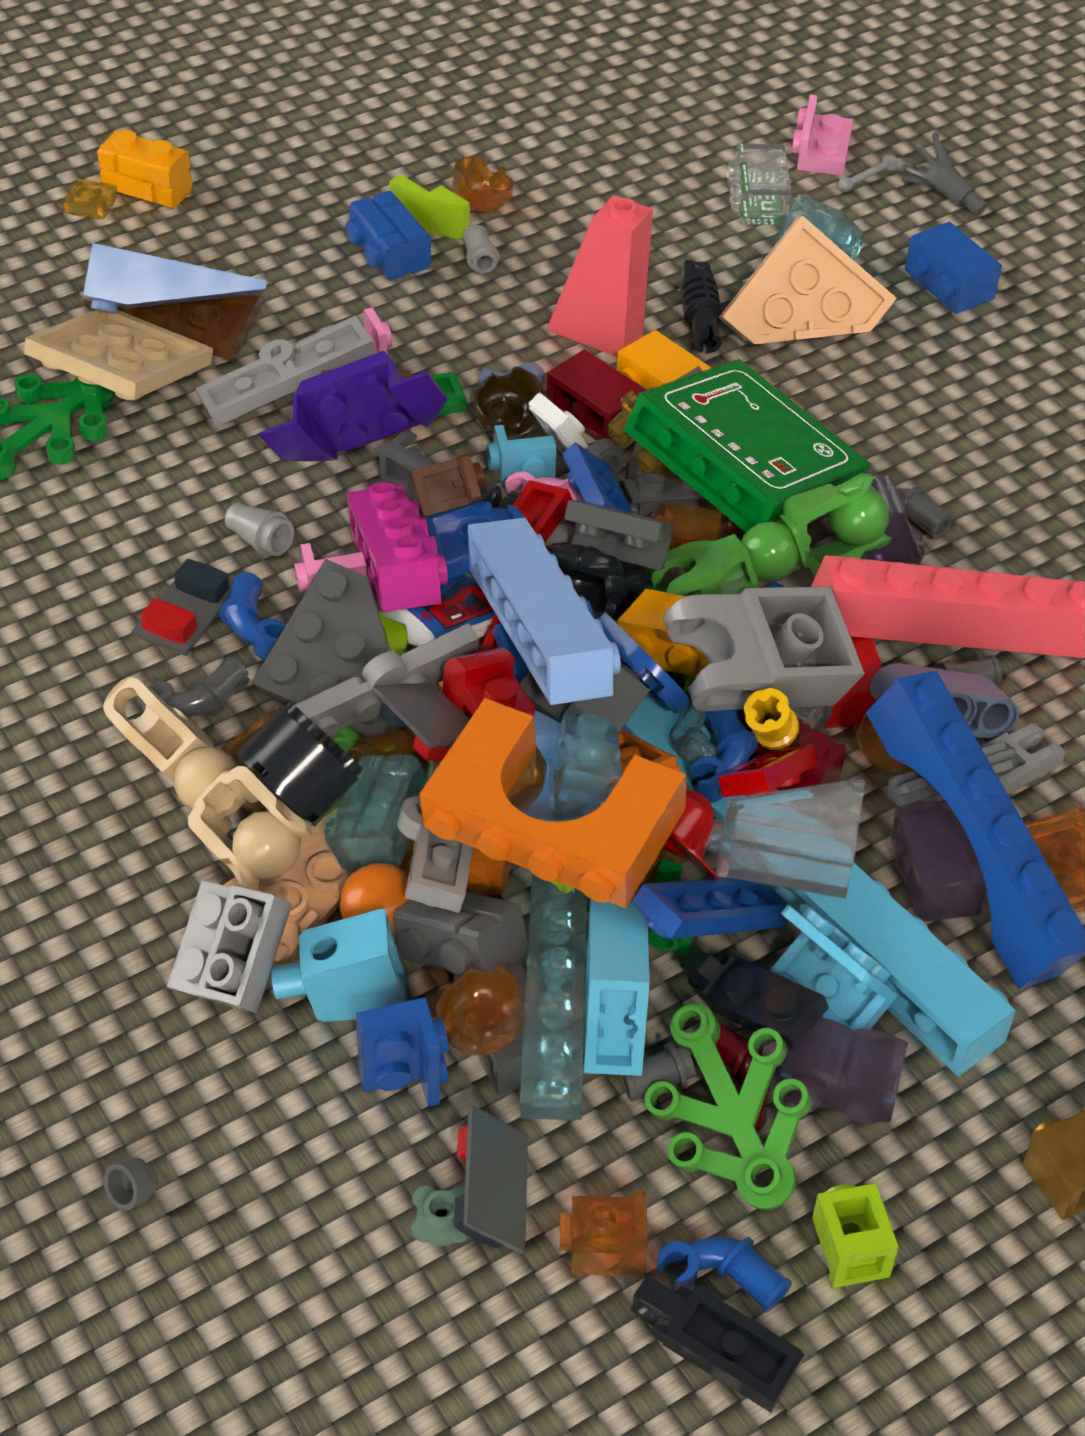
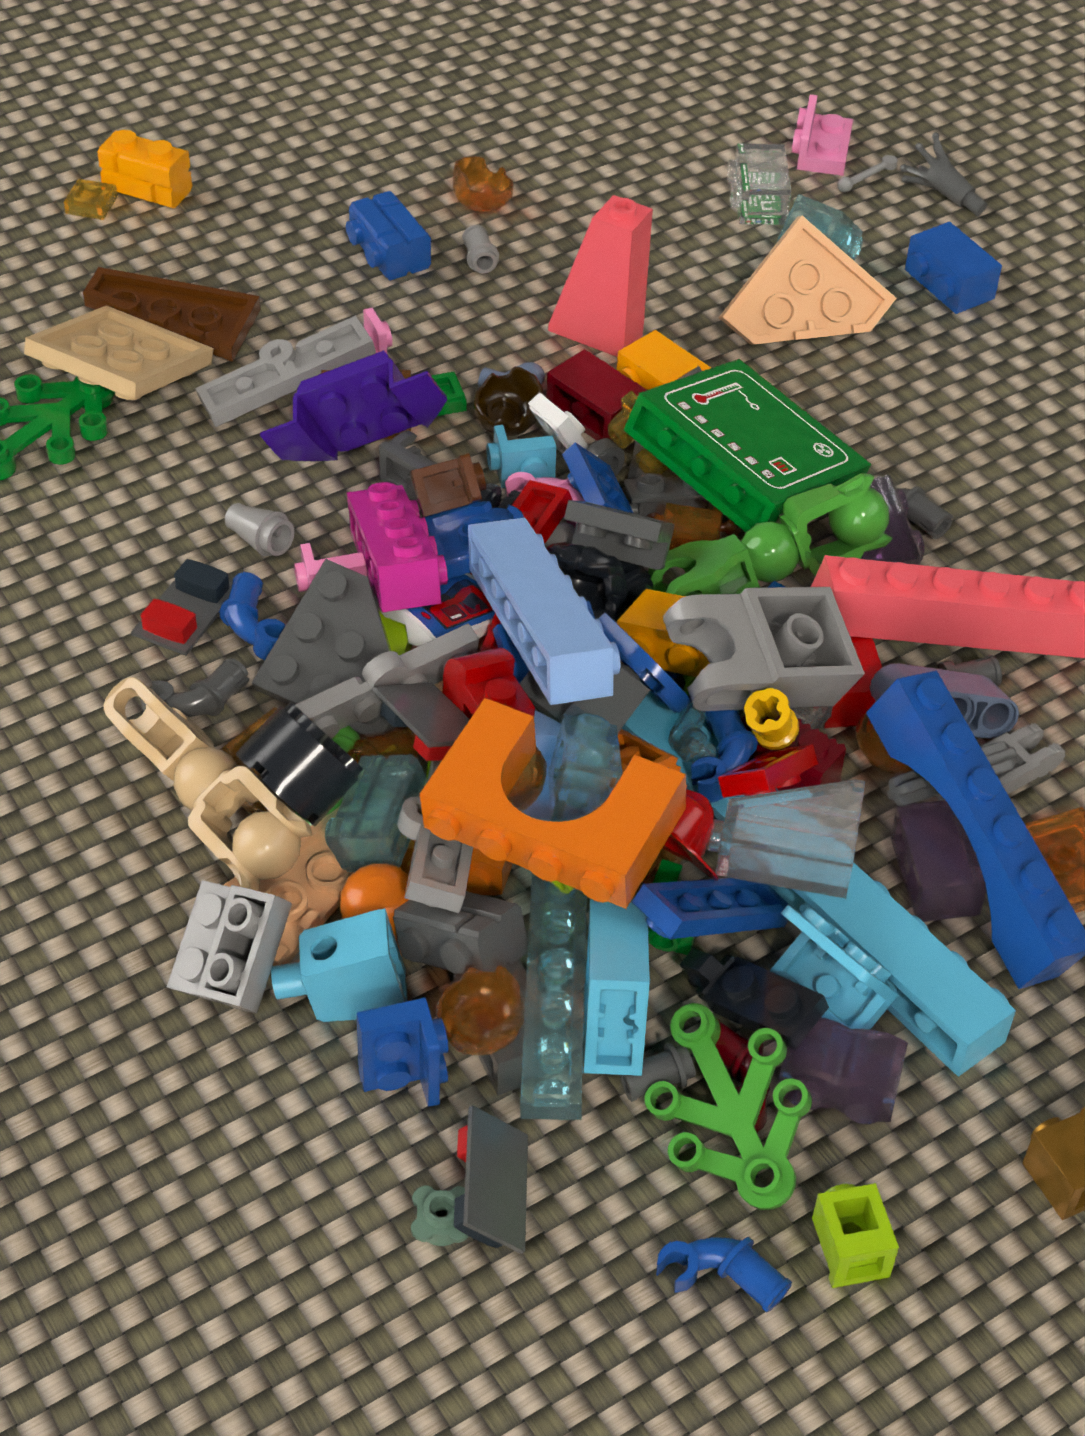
wedge [83,243,267,314] -> none
dark grey hinge [104,1157,158,1211] -> none
lime slope [389,174,470,240] -> none
clear orange brick [559,1191,648,1276] -> none
black hinge [631,1275,805,1413] -> none
black hinge [680,260,722,353] -> none

